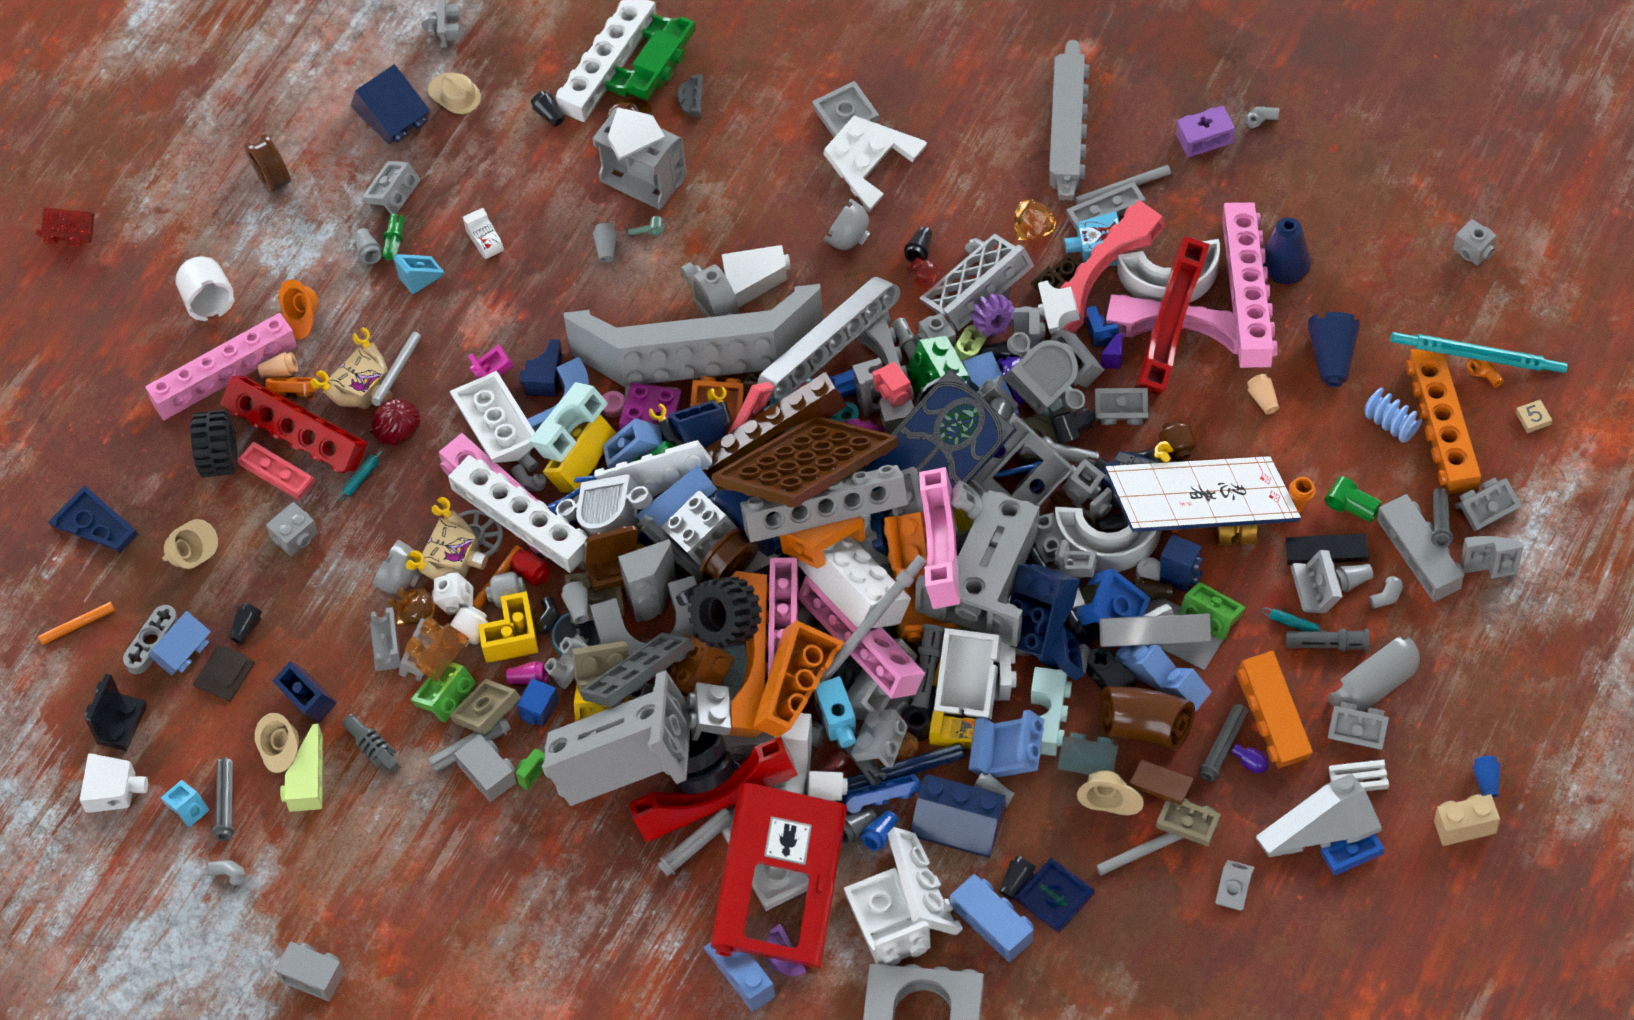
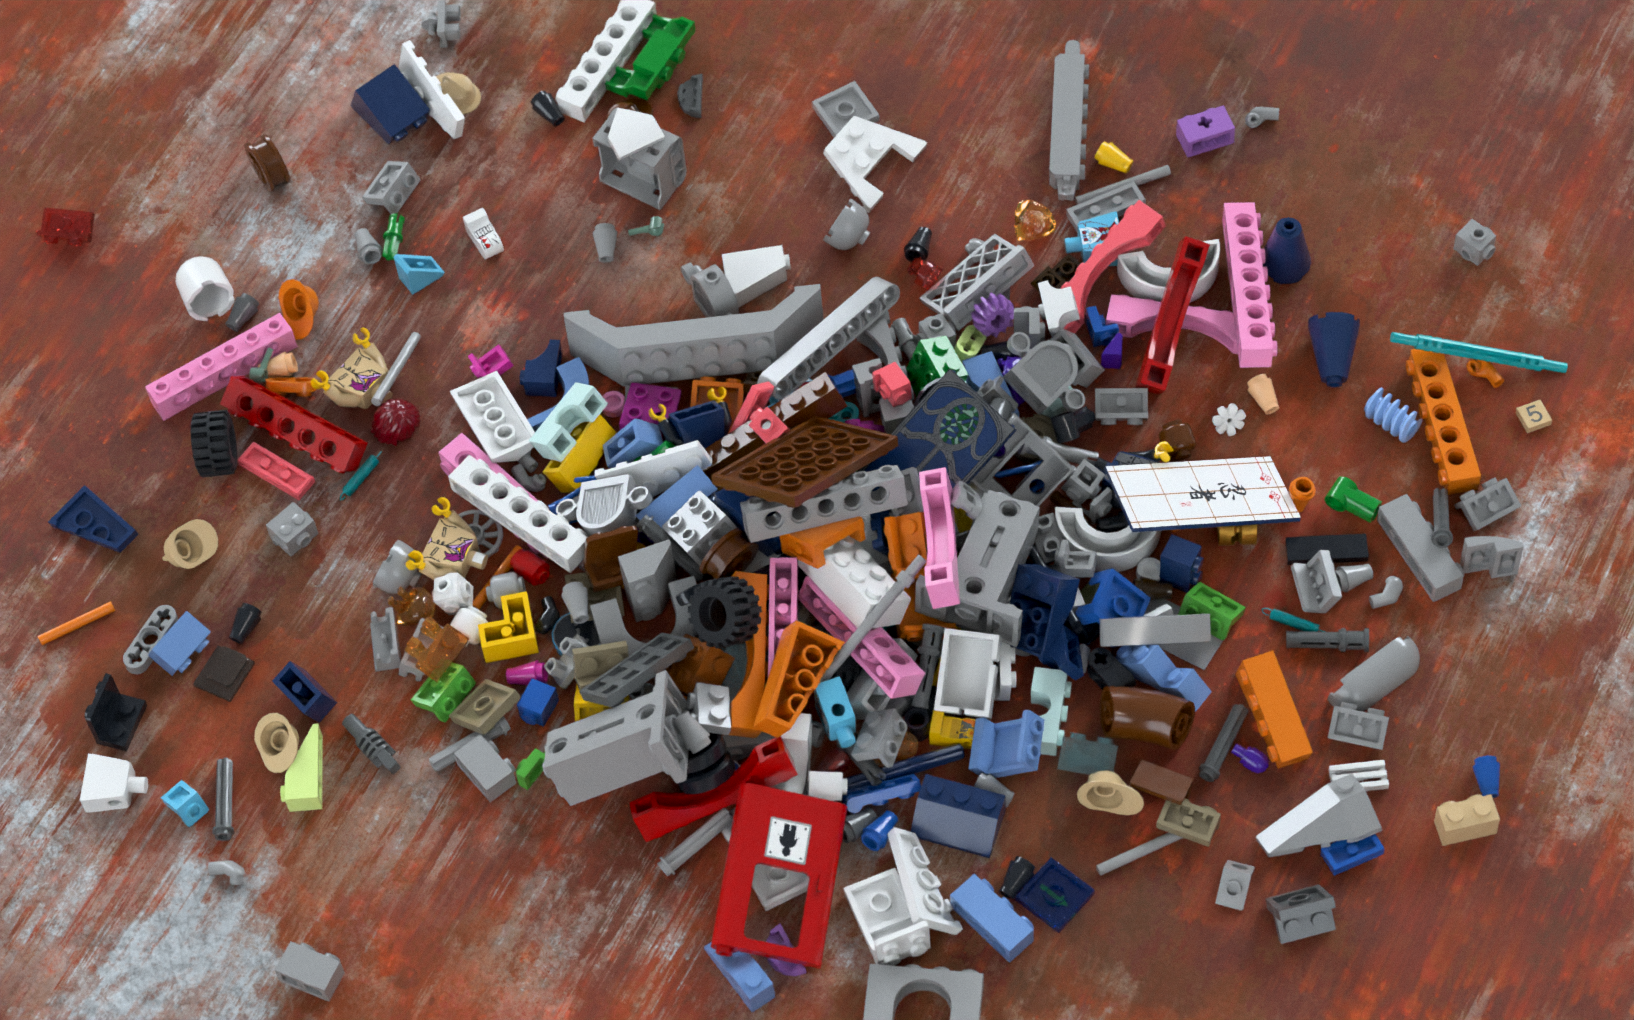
none -> dark grey cone [225,293,259,332]
none -> sand green hand [249,348,274,382]
none -> white wing [398,41,465,139]
none -> light grey cone [674,711,711,754]
none -> coral brick [748,407,790,443]
none -> yellow cone [1094,141,1133,174]
none -> white plant [1212,403,1246,436]
none -> dark grey bracket [1265,884,1336,944]

